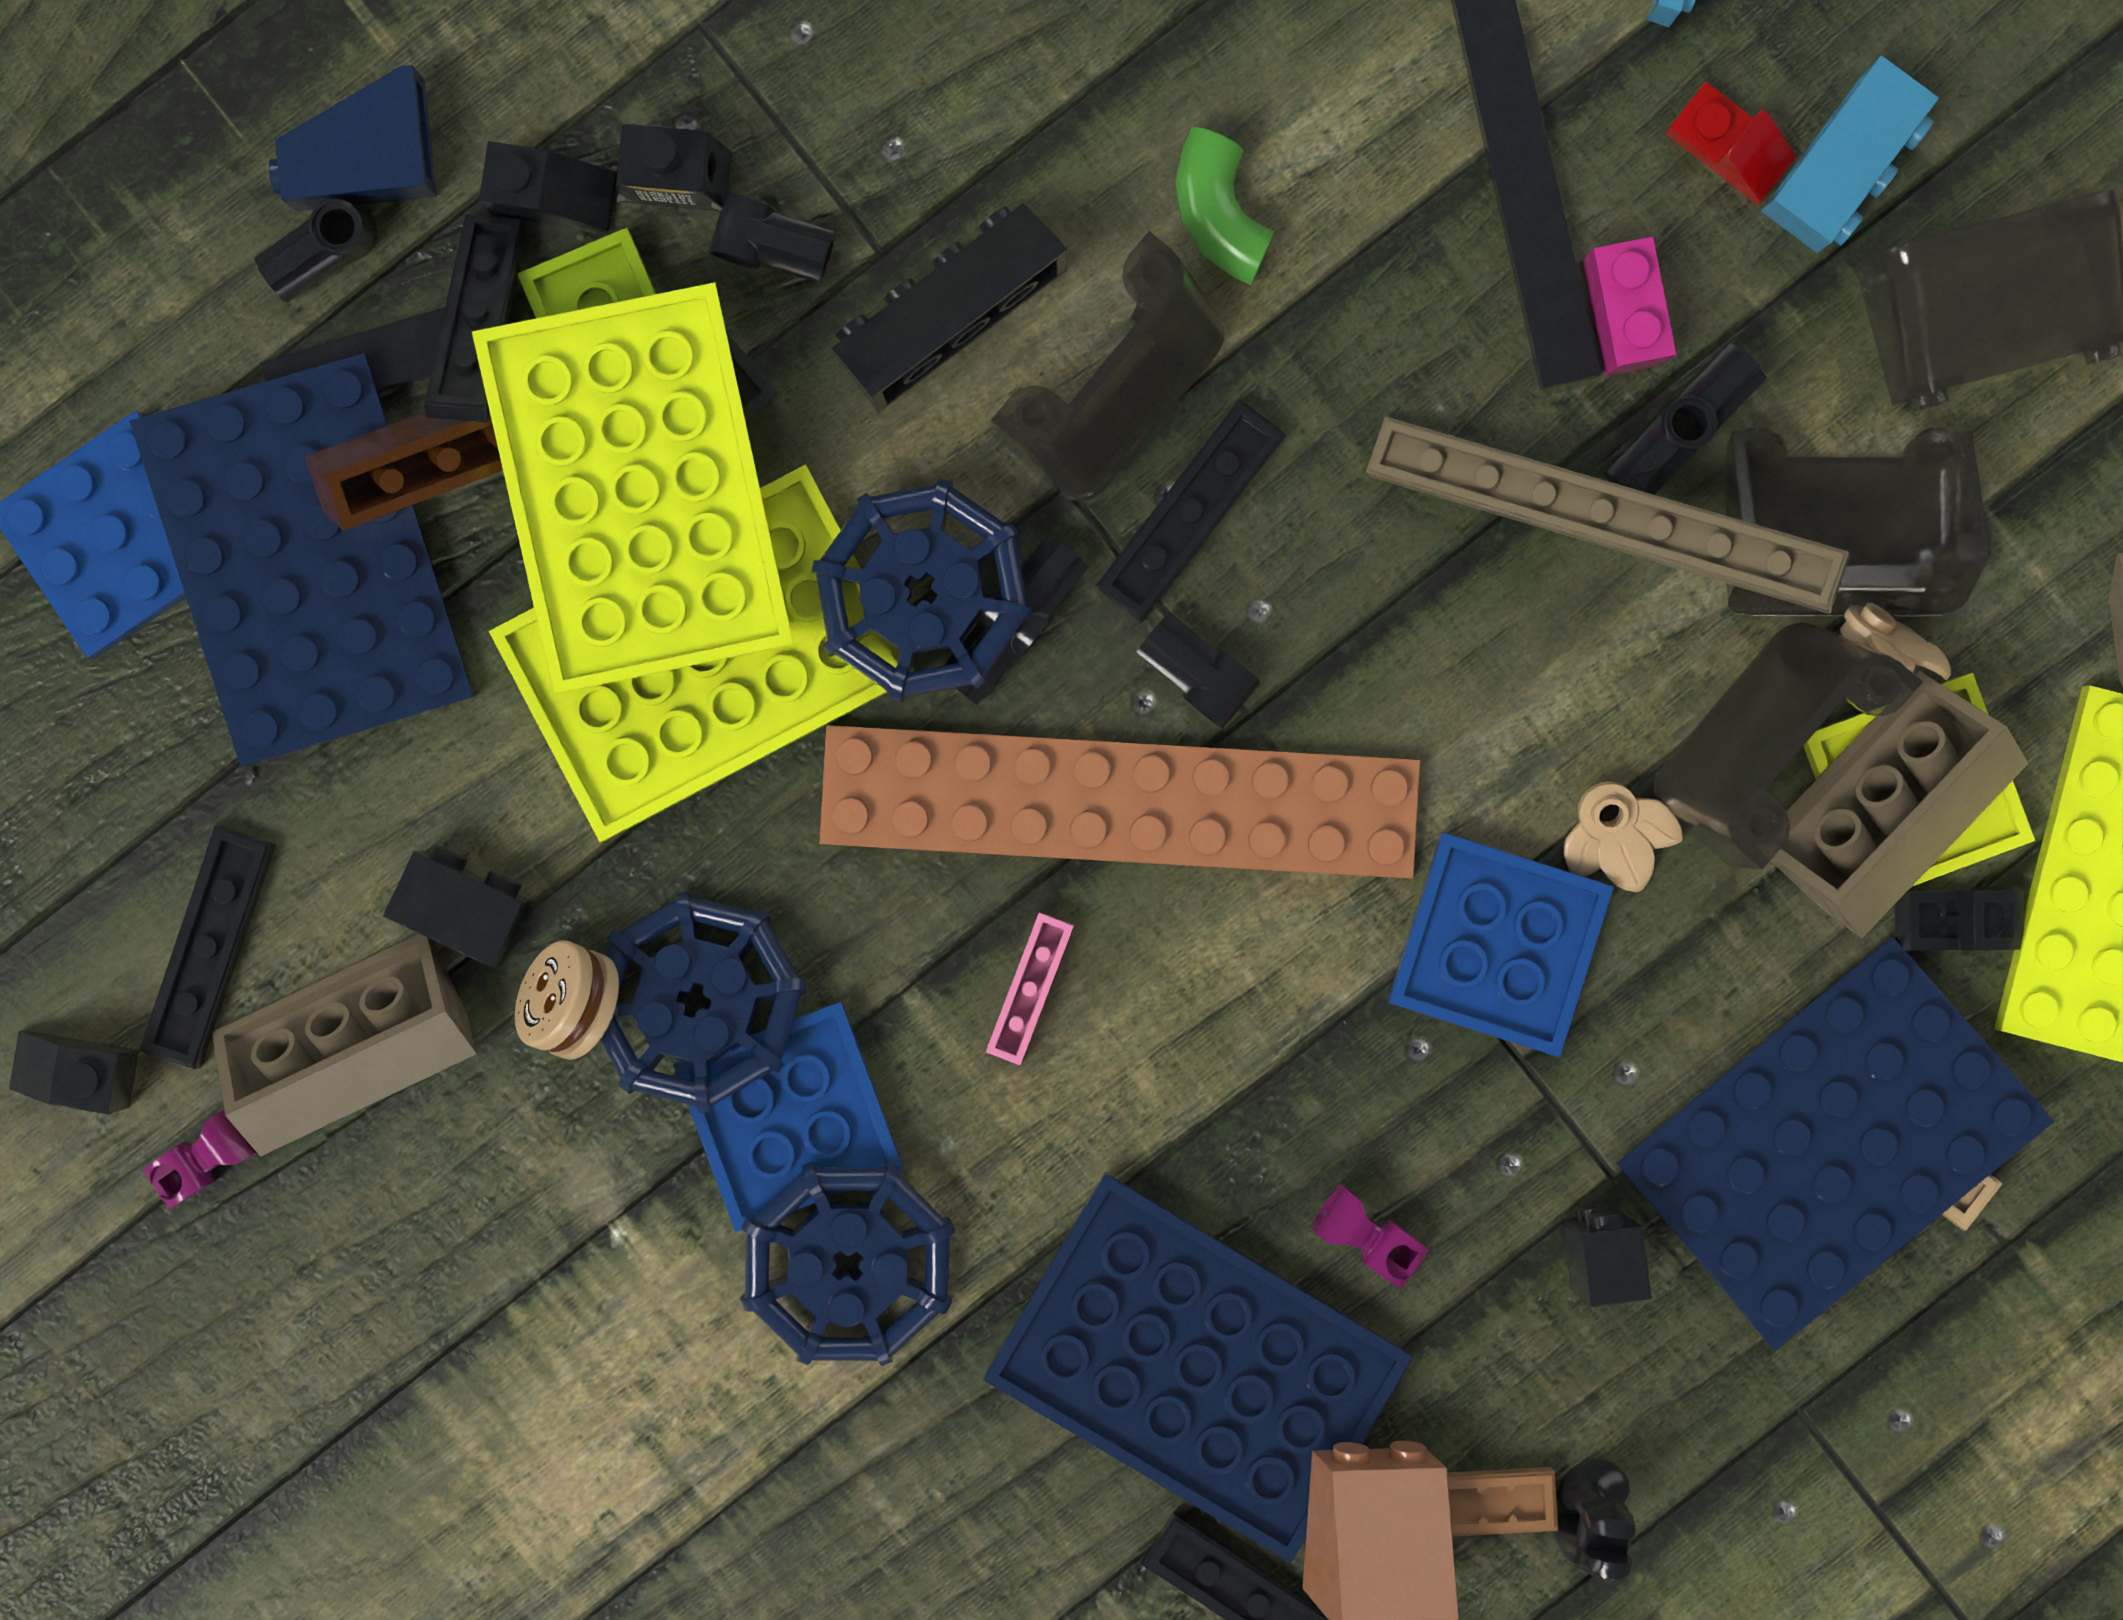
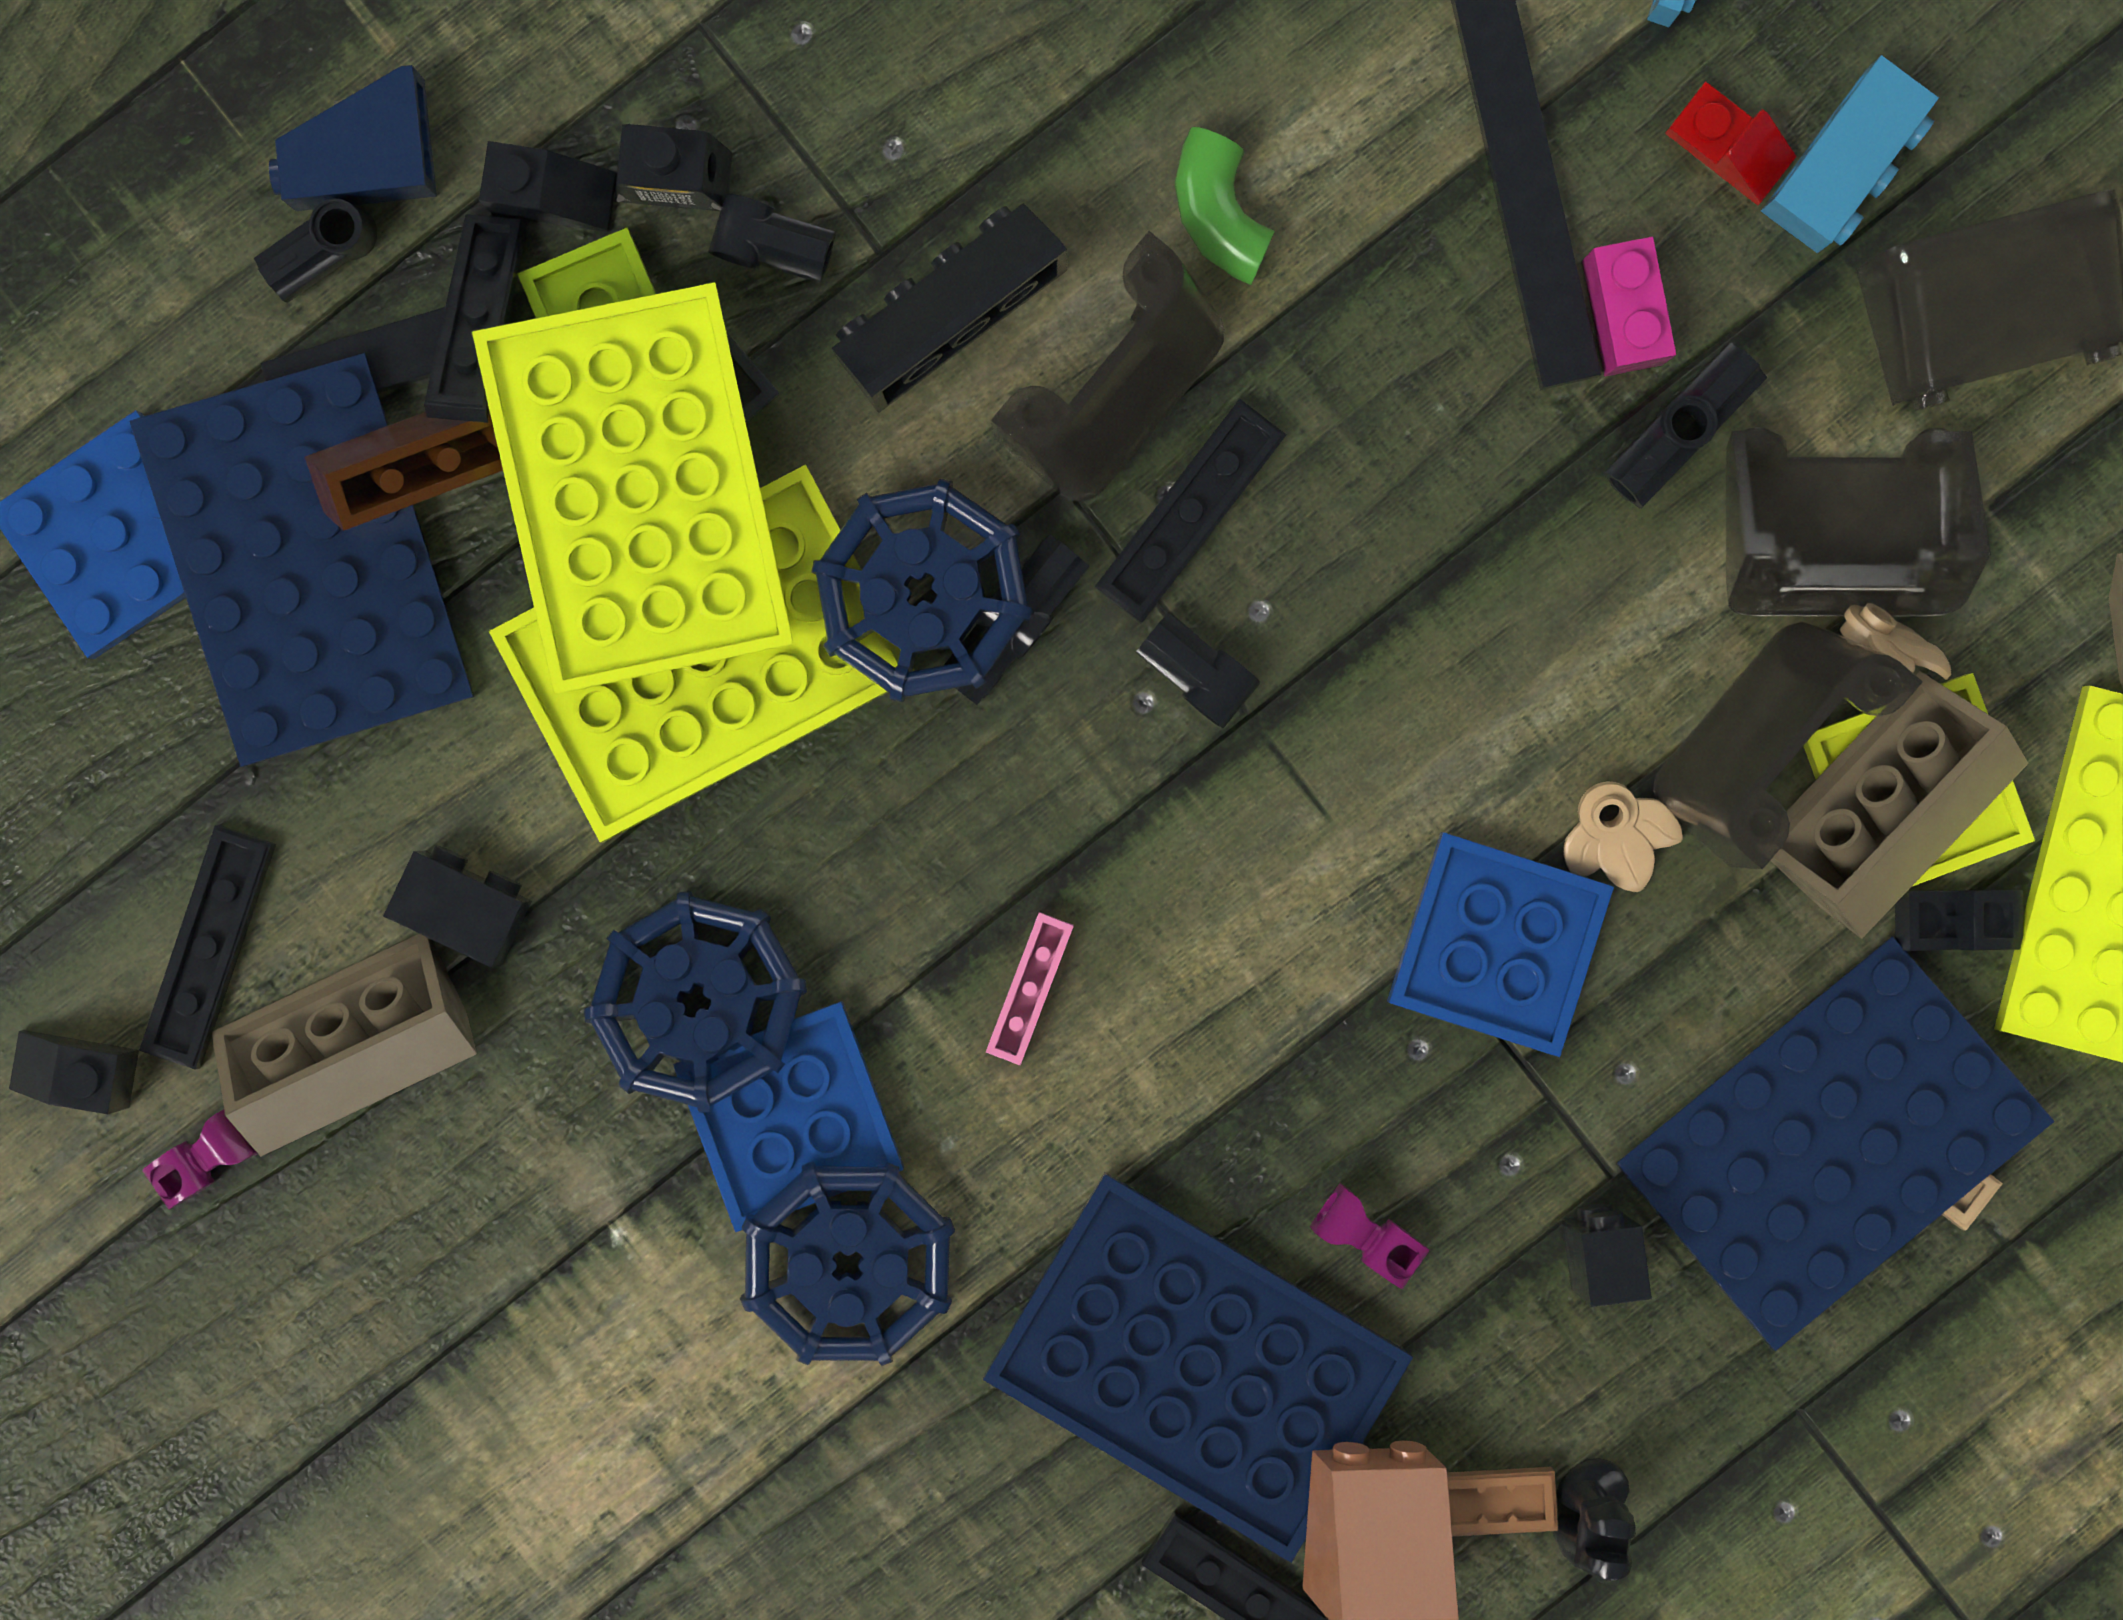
tan head [515,940,619,1060] -> none
nougat plate [819,725,1420,879] -> none
dark tan tile [1366,417,1850,614] -> none

